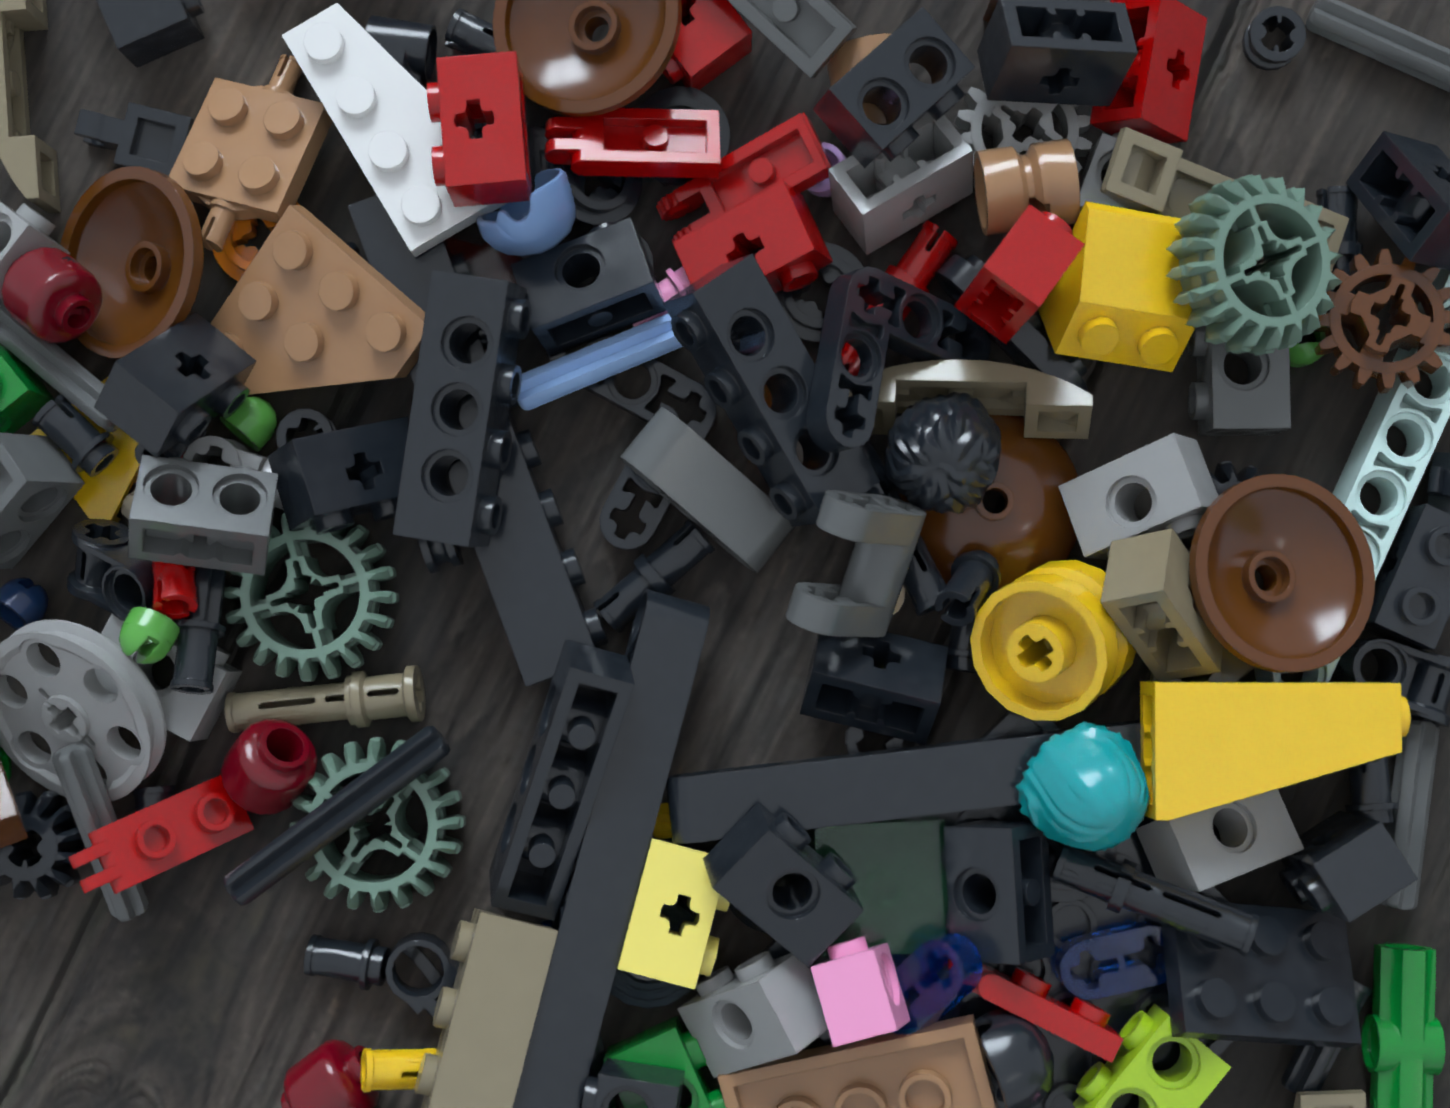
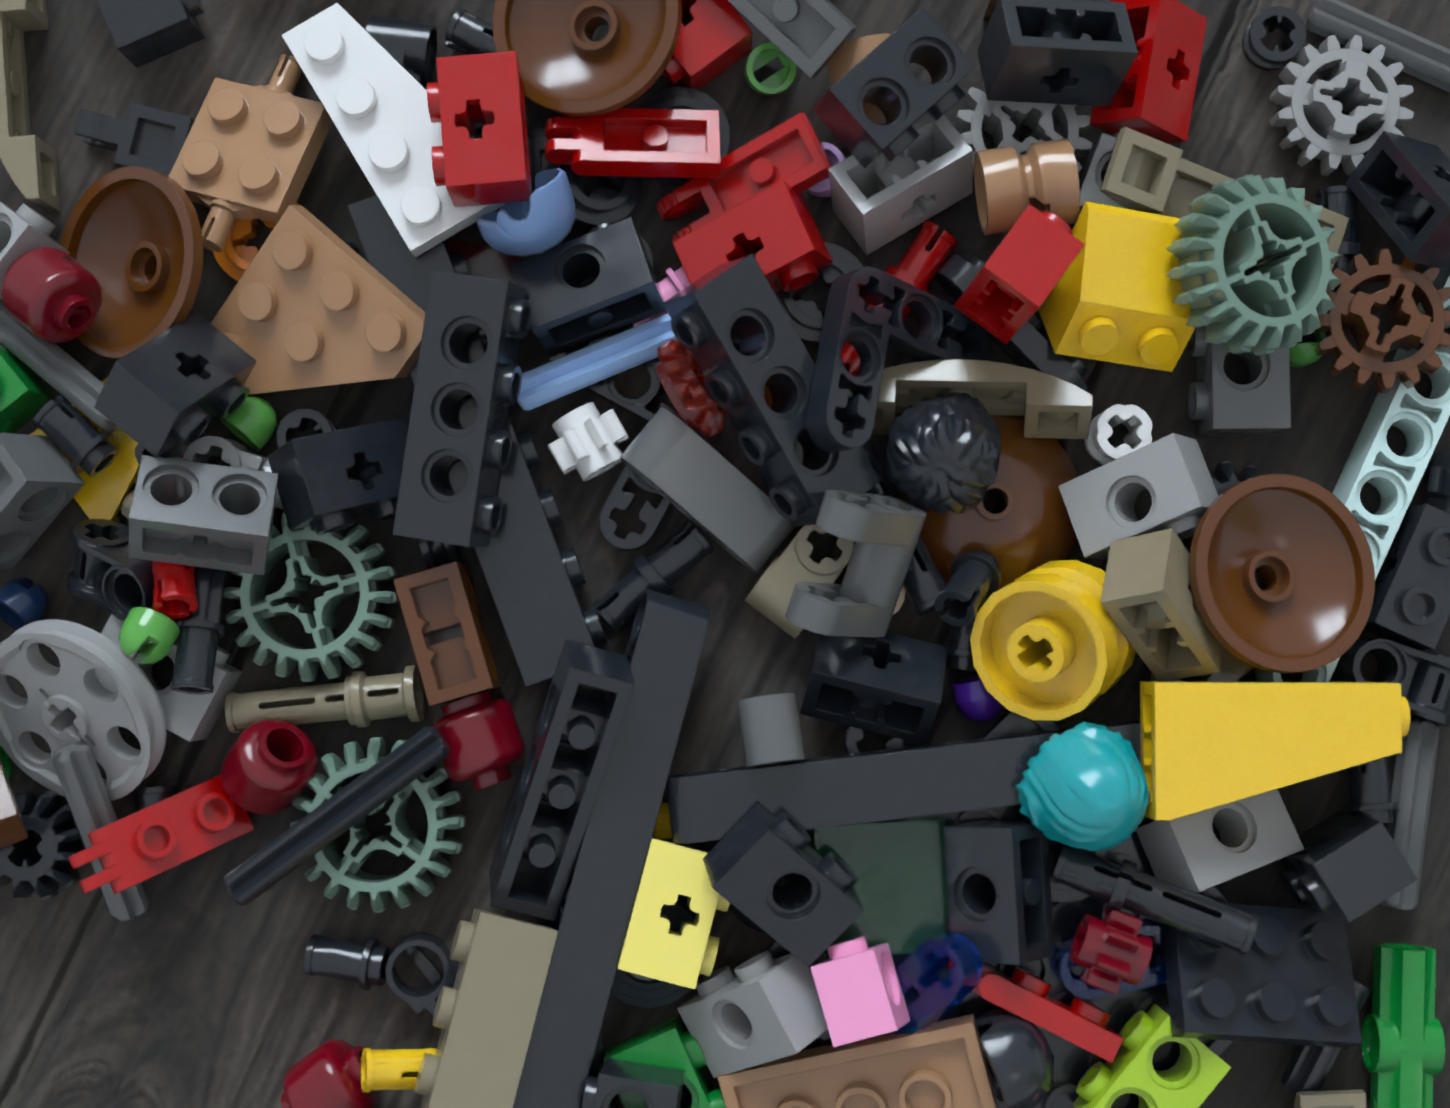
none -> reddish brown brick [393,561,502,706]
none -> dark red head [434,690,525,790]
none -> white gear [548,402,629,481]
none -> clear red gear [656,339,725,438]
none -> dark grey piece [737,693,805,767]
none -> bright green hinge [744,42,796,96]
none -> dark tan piece [744,524,854,639]
none -> dark purple hinge [951,675,1003,721]
none -> dark red gear [1070,906,1153,995]
none -> white bush [1084,404,1153,465]
none -> light grey gear [1269,35,1414,177]

